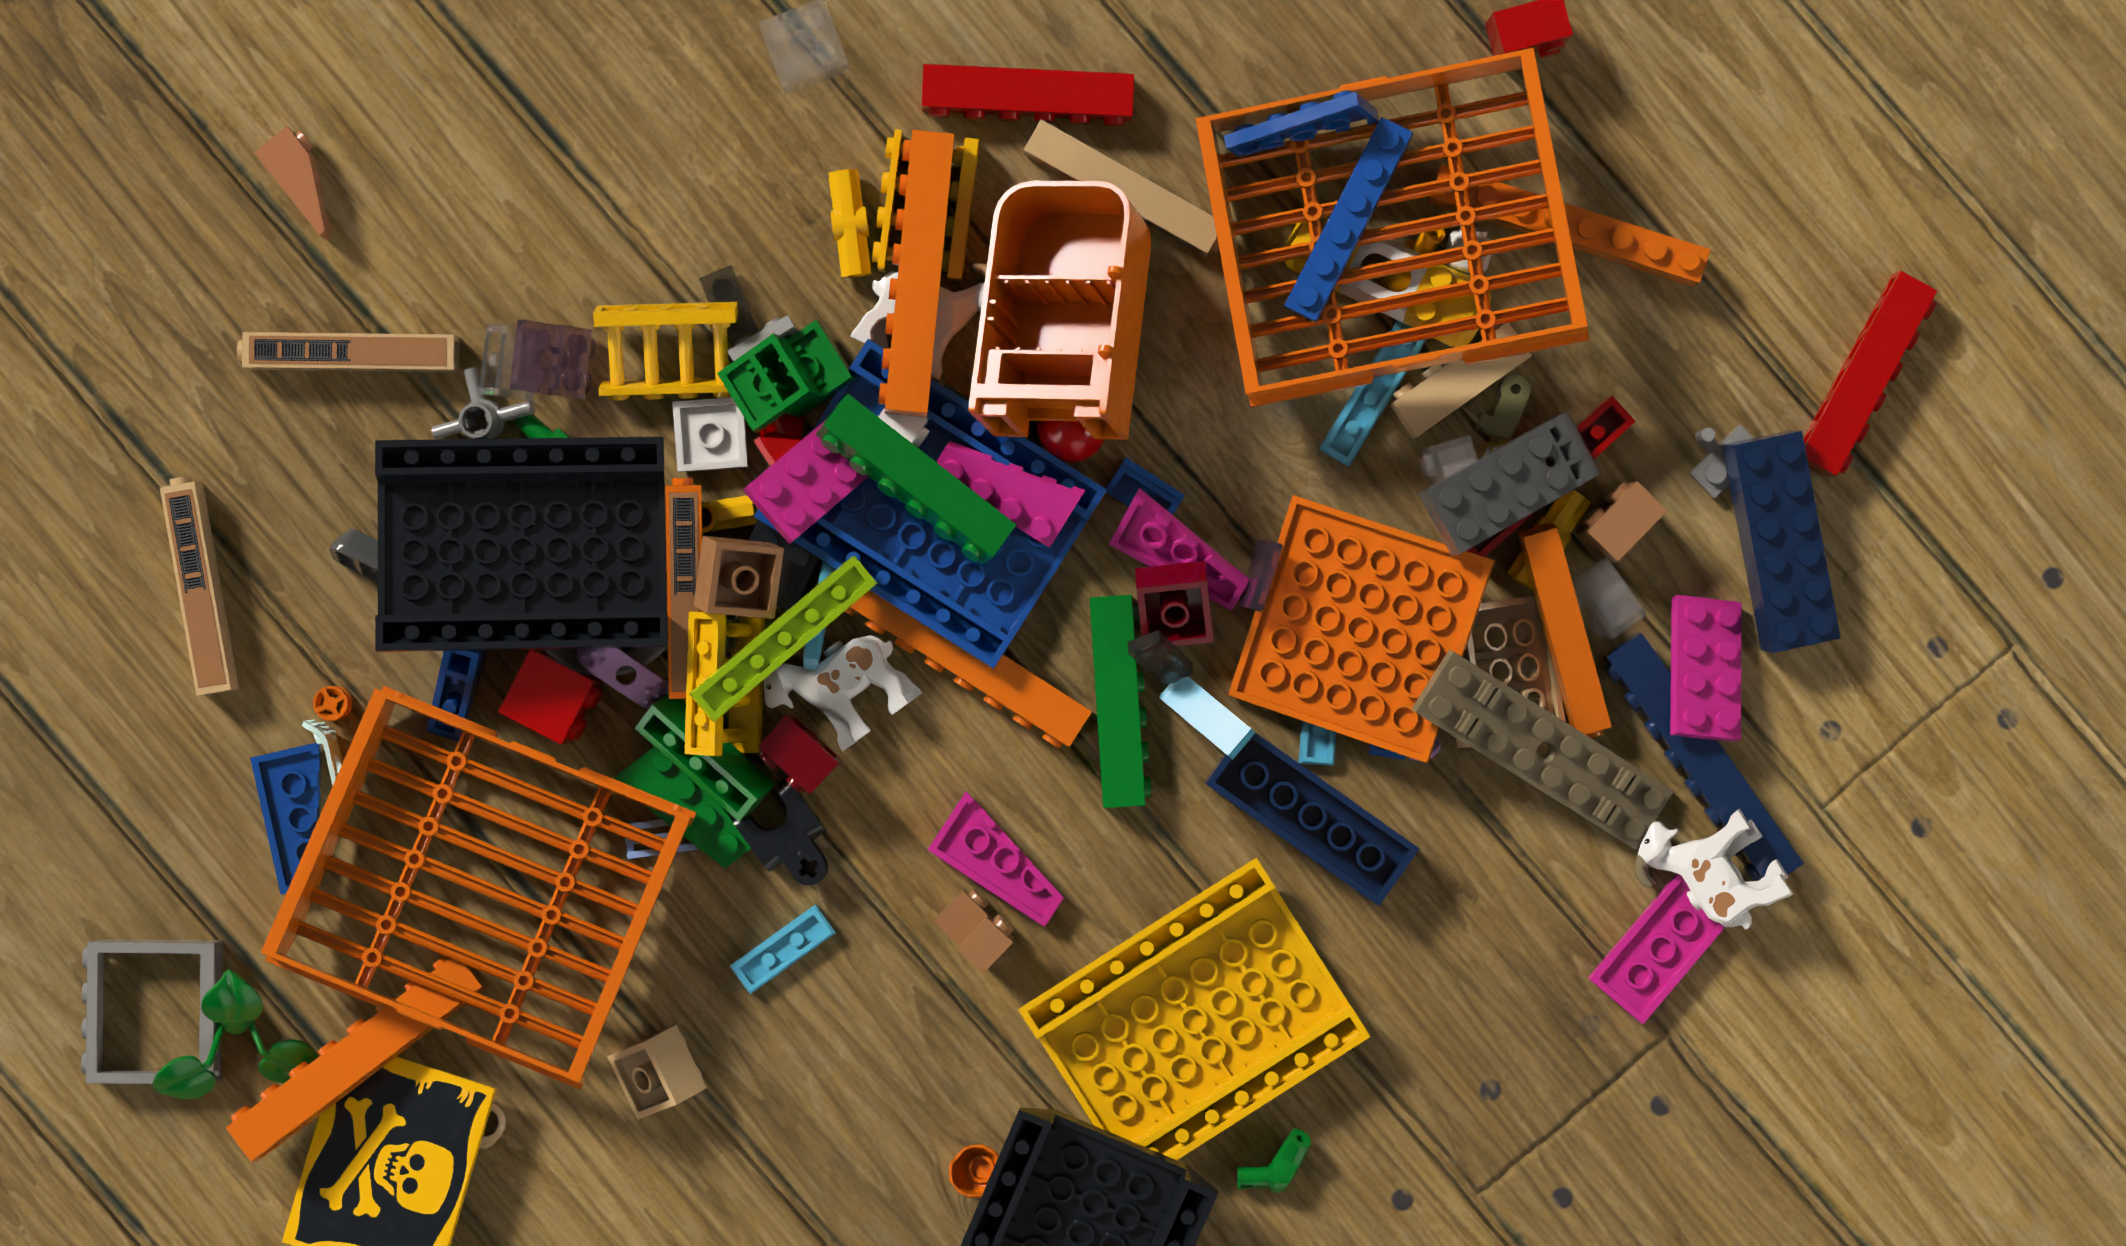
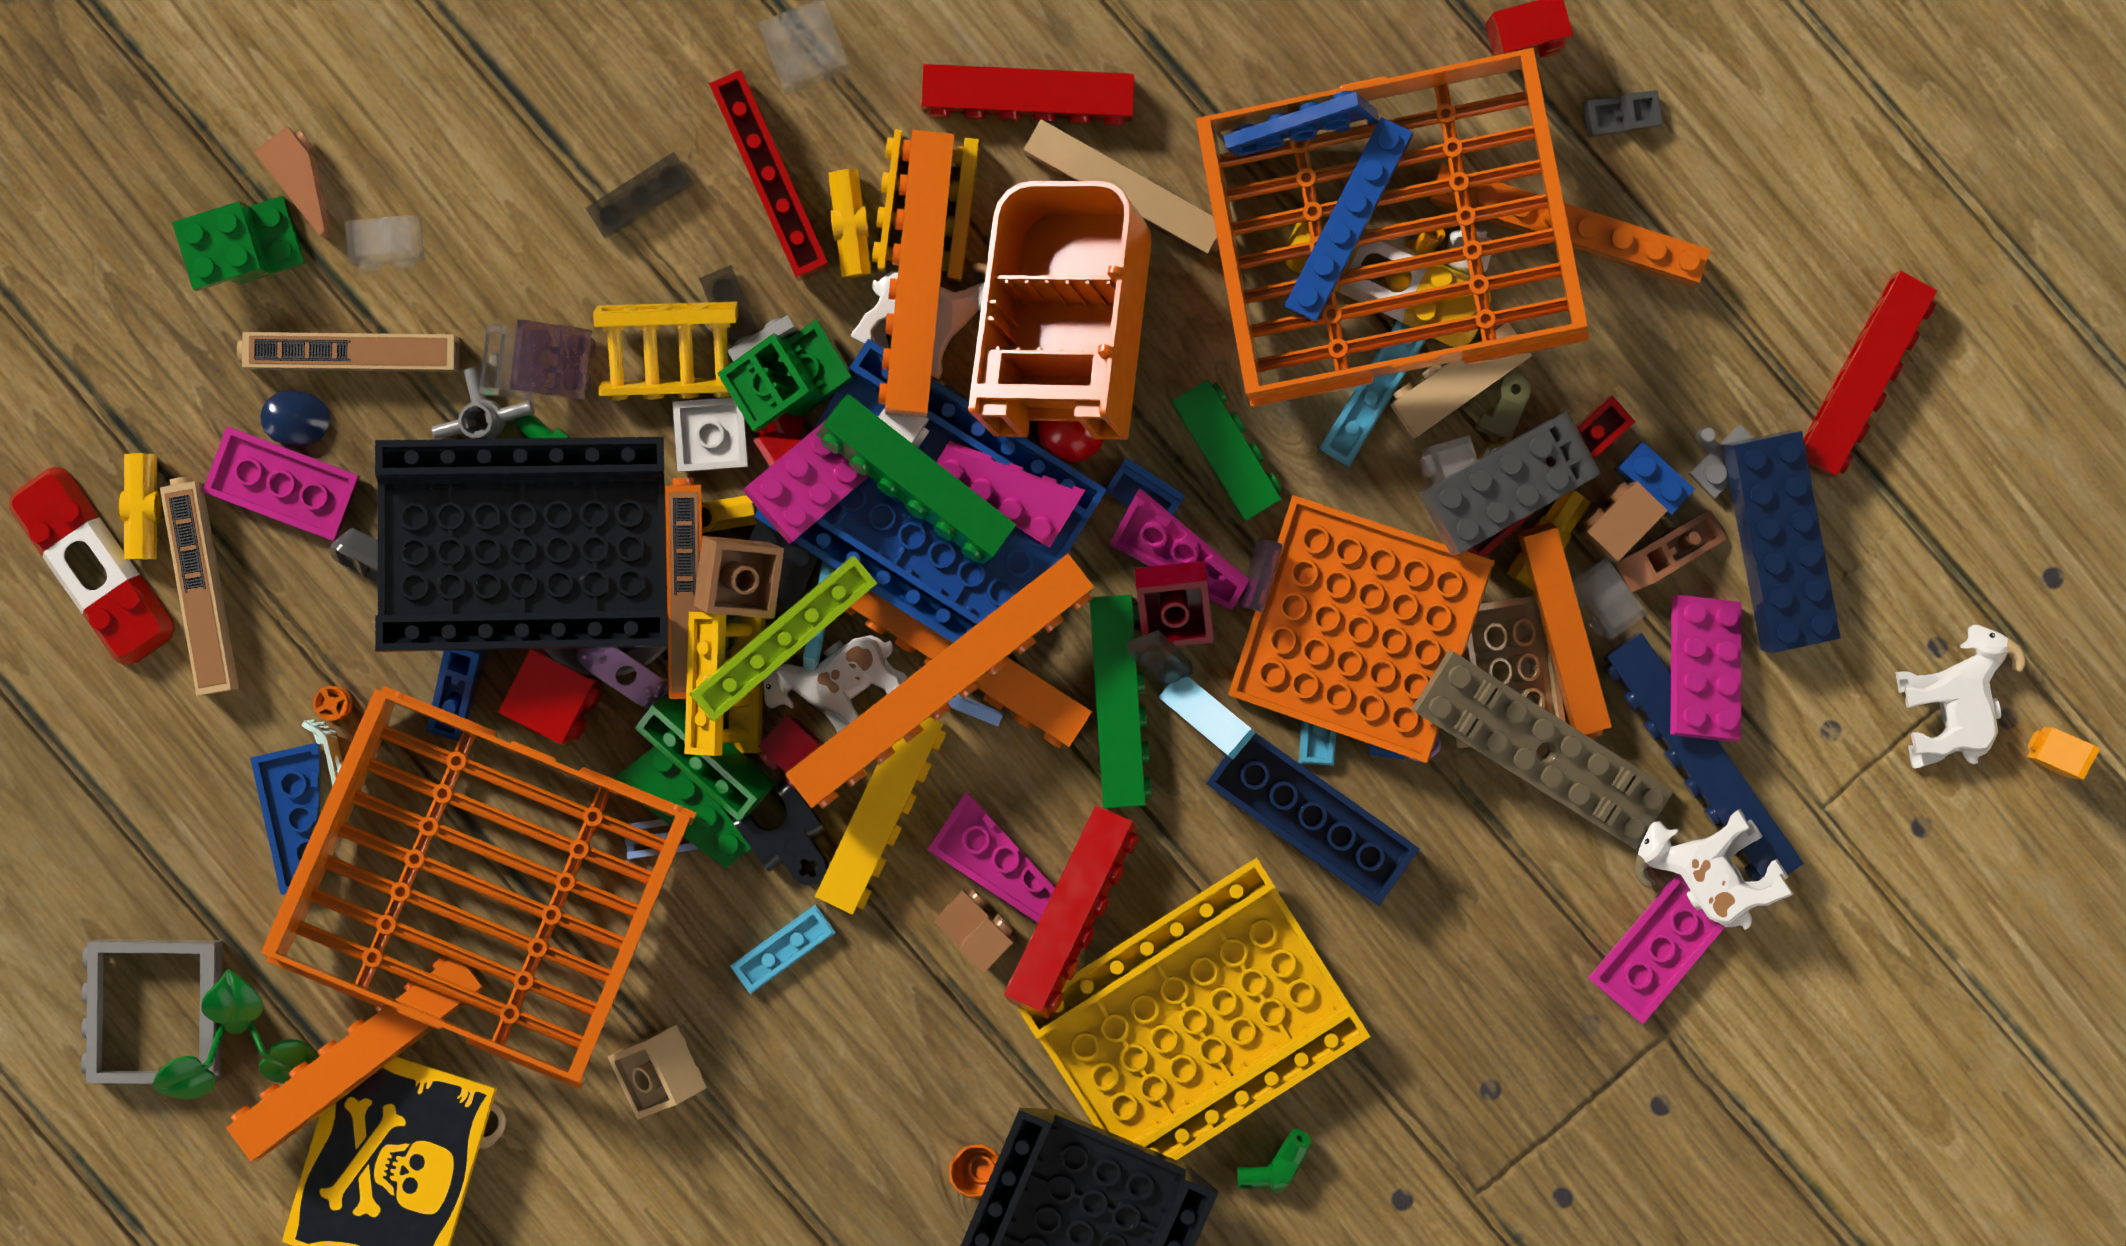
none -> red piece [9,467,175,665]
none -> yellow piece [119,453,162,560]
none -> green bracket [172,196,306,291]
none -> dark pink plate [202,426,361,541]
none -> dark blue hat [260,390,330,446]
none -> clear brick [345,215,425,272]
none -> clear smoke plate [585,152,694,239]
none -> red brick [709,69,830,281]
none -> orange brick [785,554,1094,809]
none -> yellow brick [815,716,947,915]
none -> light blue tile [948,695,1003,726]
none -> red brick [1003,805,1139,1020]
none -> green brick [1171,379,1283,522]
none -> dark grey slope [1582,90,1663,137]
none -> blue brick [1613,442,1695,517]
none -> nougat slope [1615,509,1727,593]
none -> white animal [1895,624,2026,769]
none -> light orange slope [2027,727,2100,780]

